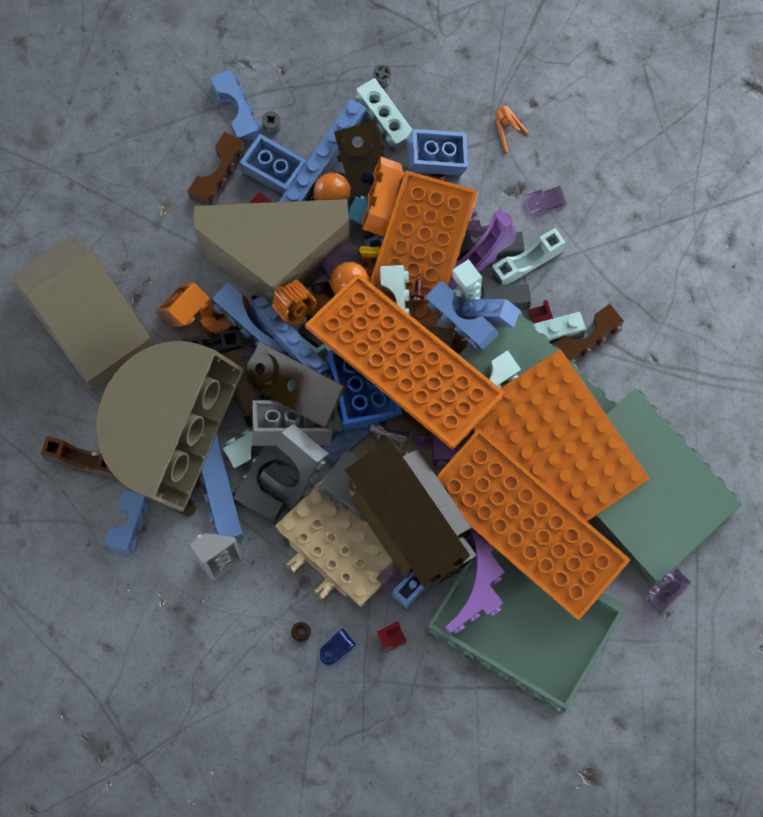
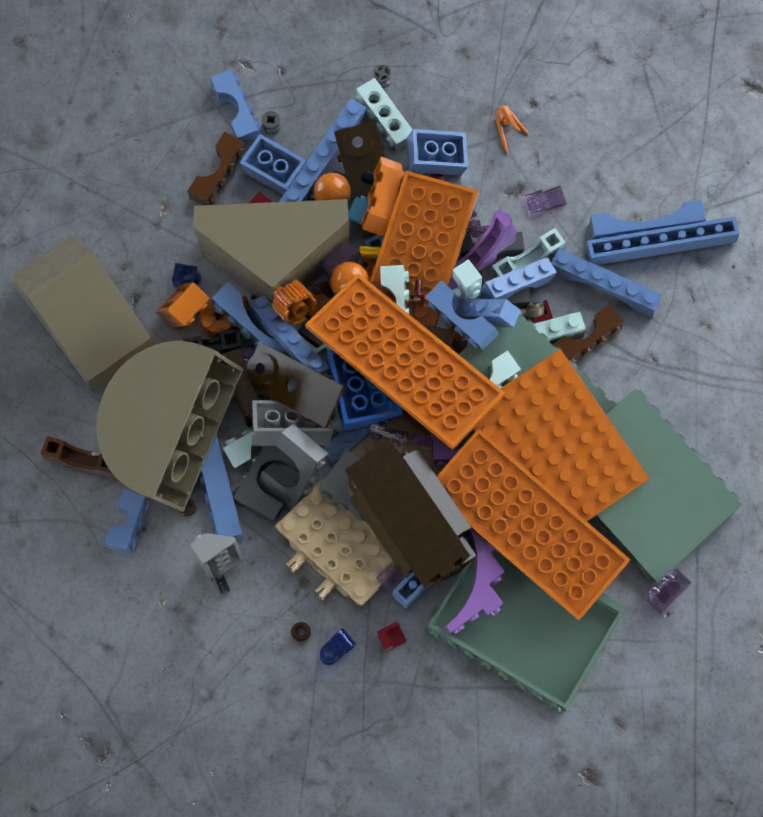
none -> clear blue brick [172,263,201,288]
none -> black bush [215,574,230,594]
none -> medium blue arch [481,257,557,299]
none -> dark tan plate [520,302,545,317]
none -> medium blue arch [551,248,662,318]
none -> medium blue brick [586,217,740,265]
none -> medium blue arch [589,200,706,240]

